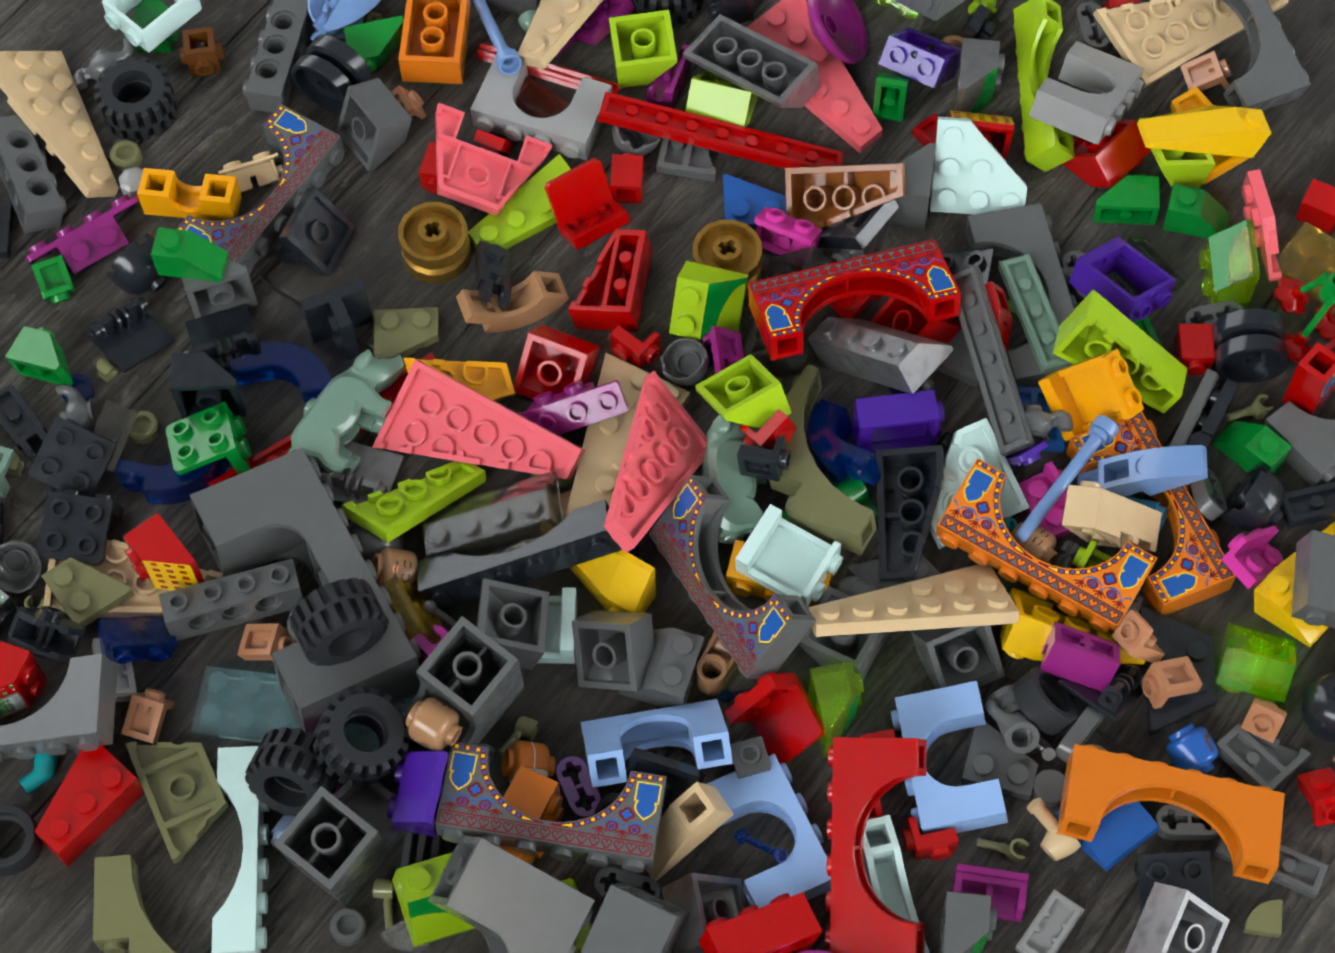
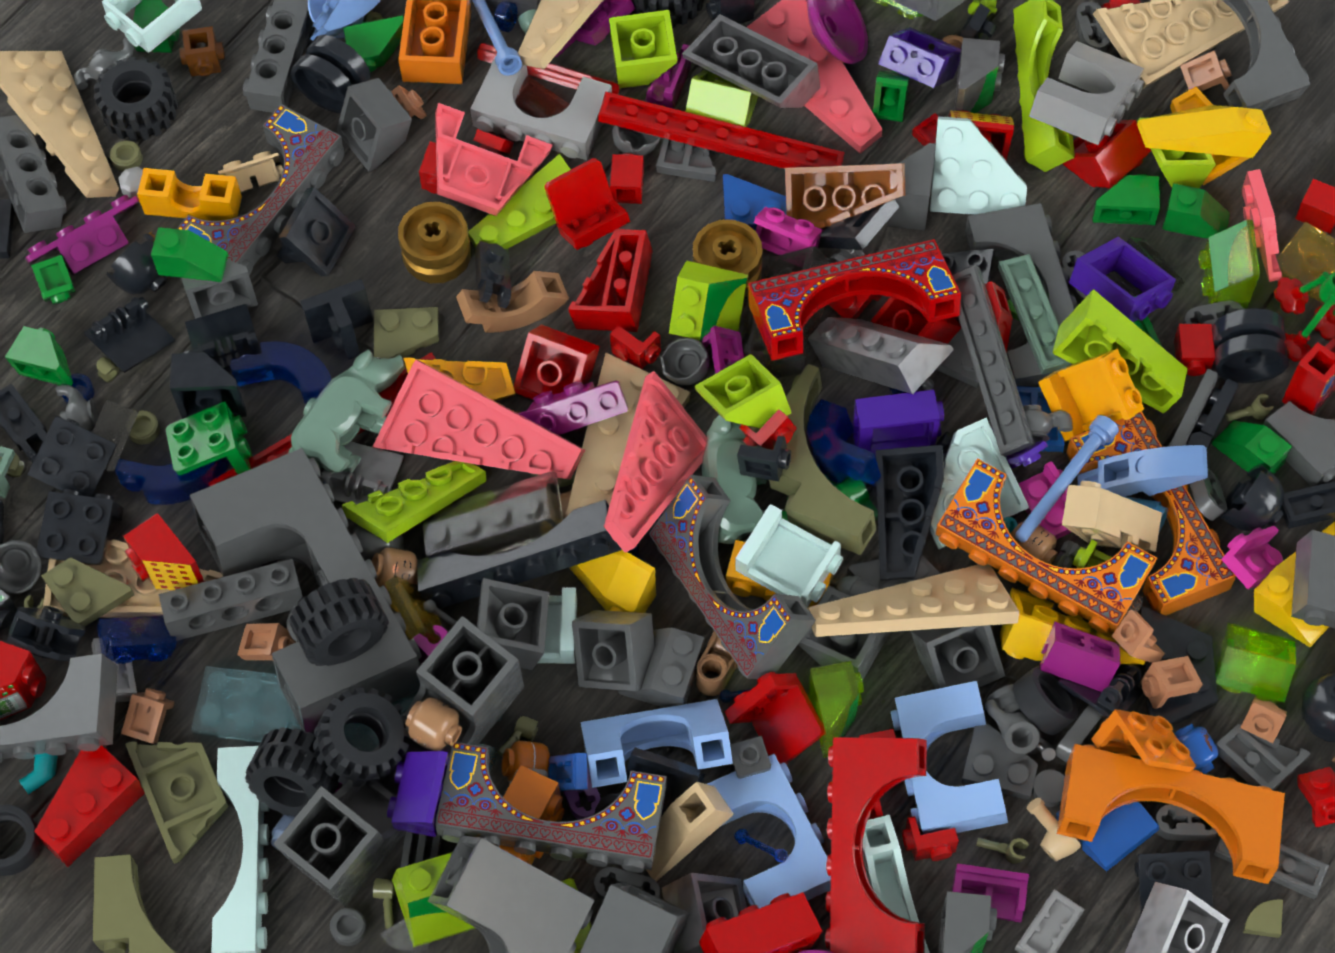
none -> clear blue tile [494,0,518,32]
none -> blue plate [548,753,588,792]
none -> orange bracket [1091,709,1196,772]

